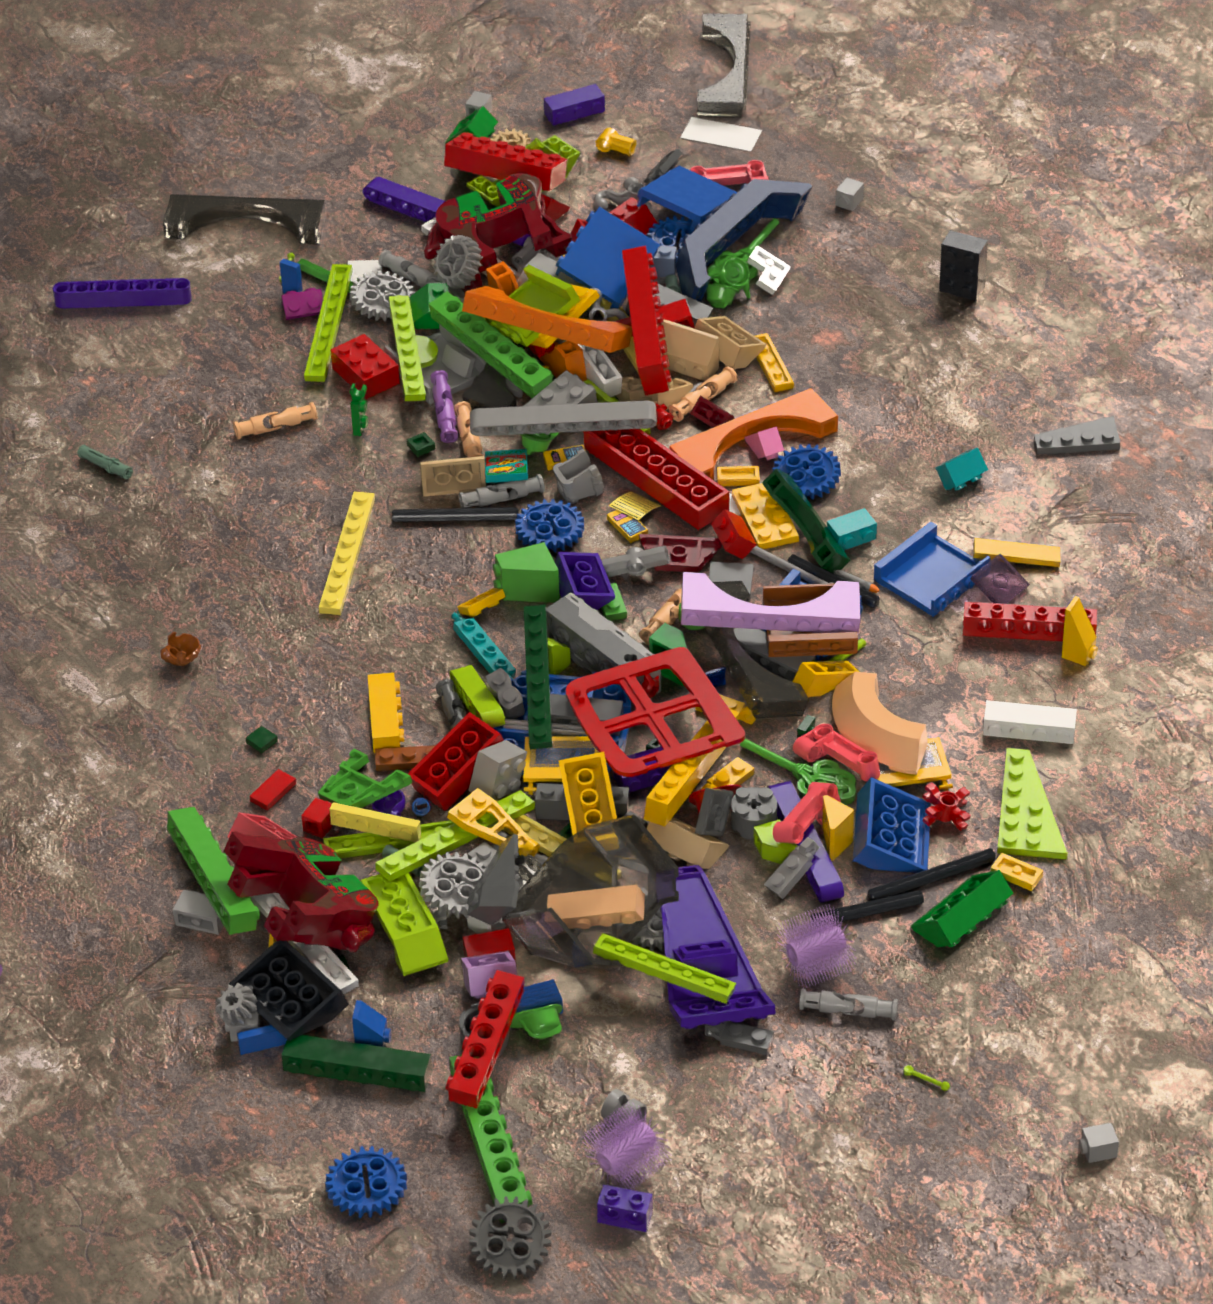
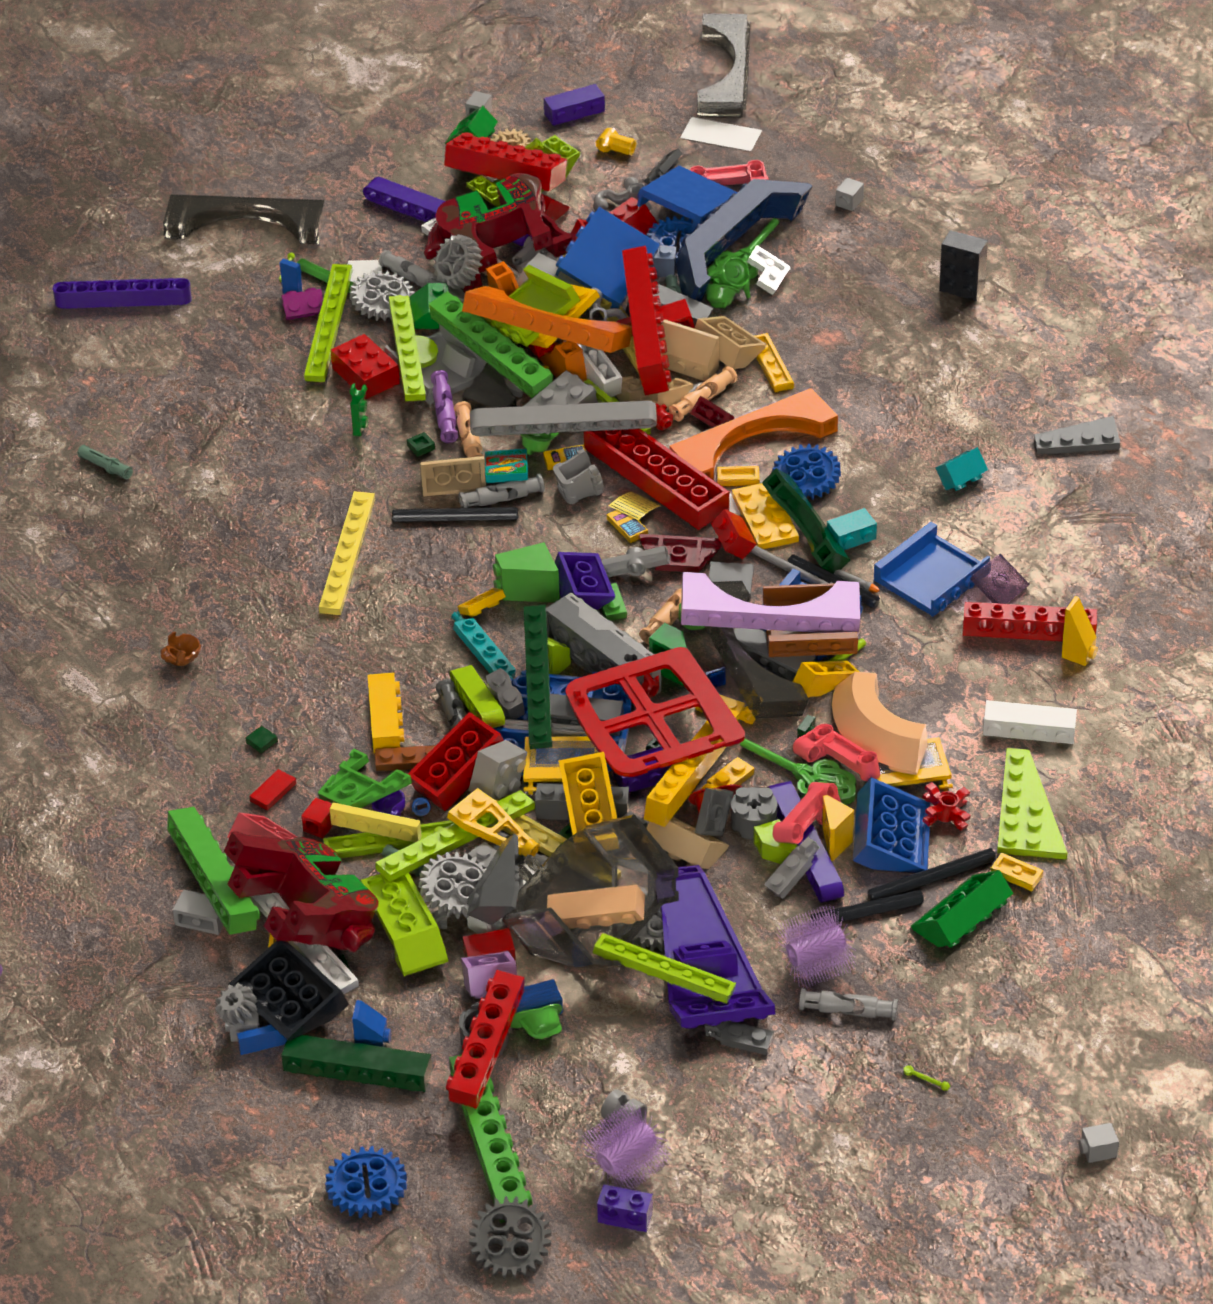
light nougat piece [233,402,318,440] -> none
blue gear [515,499,584,552] -> none
bright pink slope [745,426,784,460] -> none
yellow tile [973,538,1060,567] -> none

